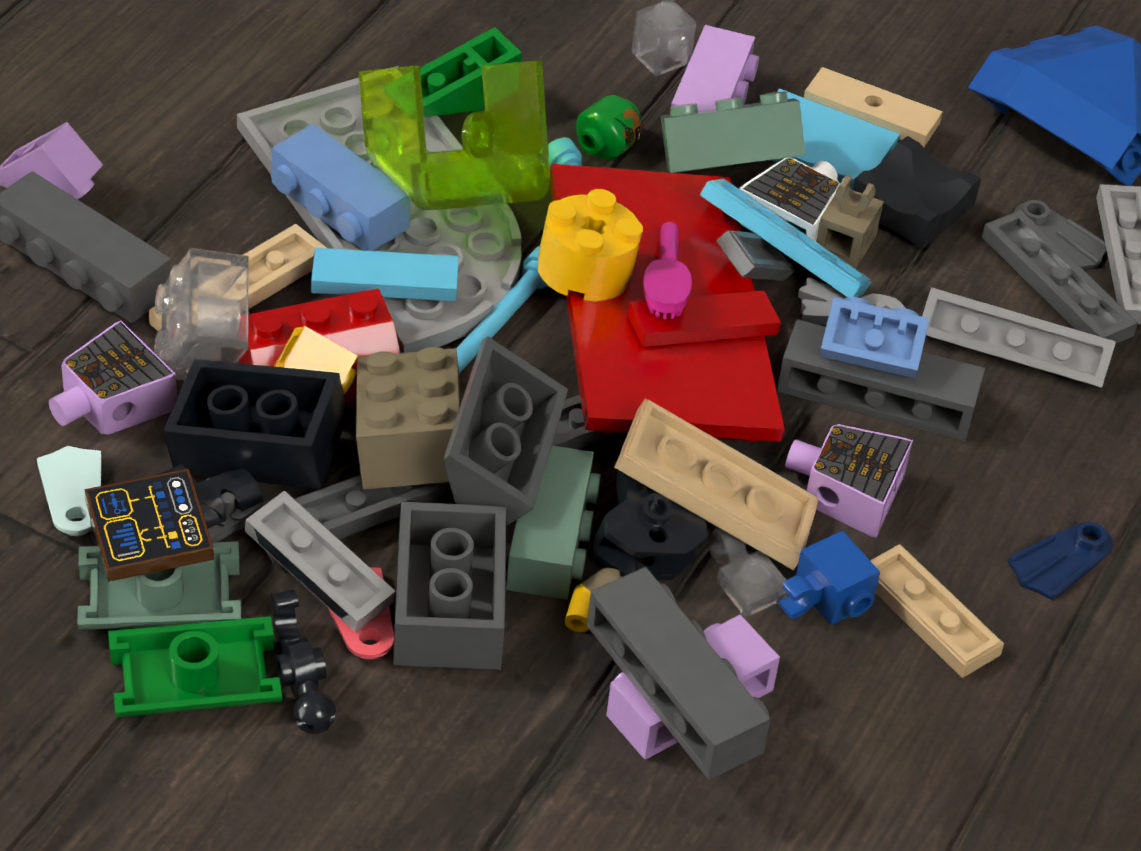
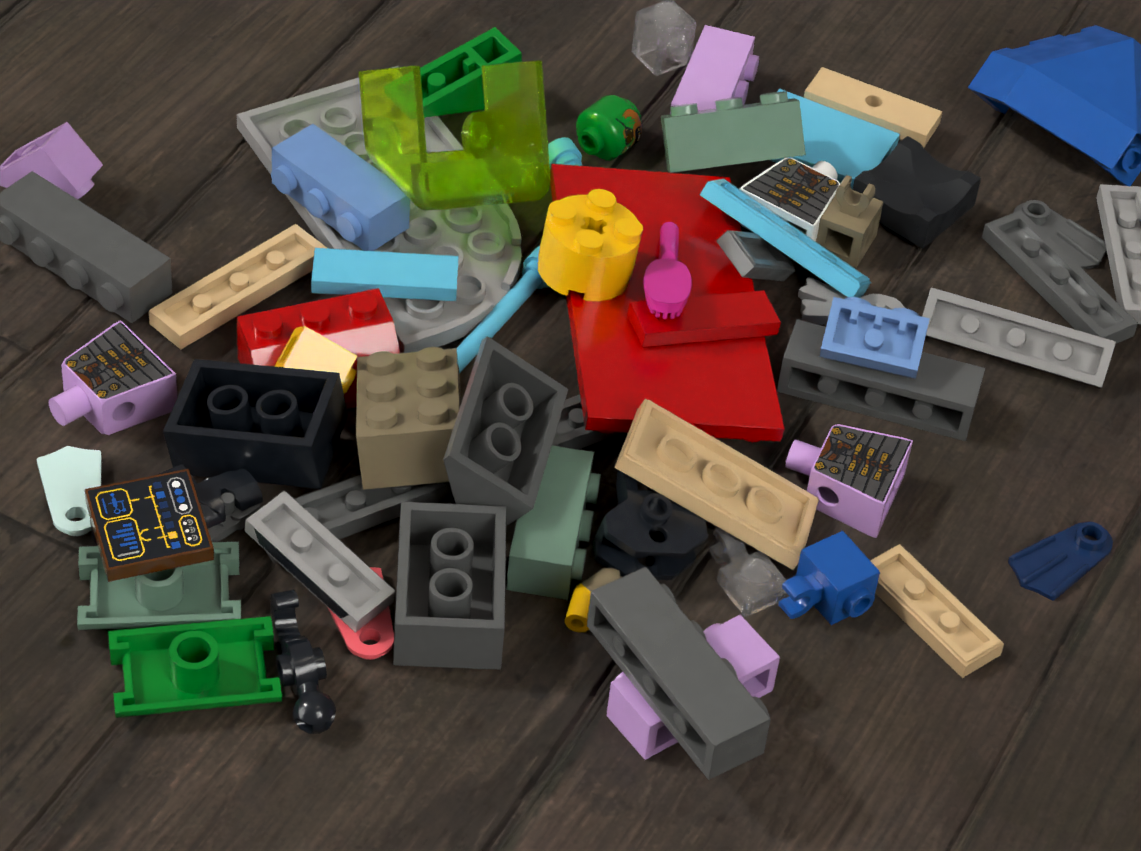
clear brick [154,248,249,380] -> none

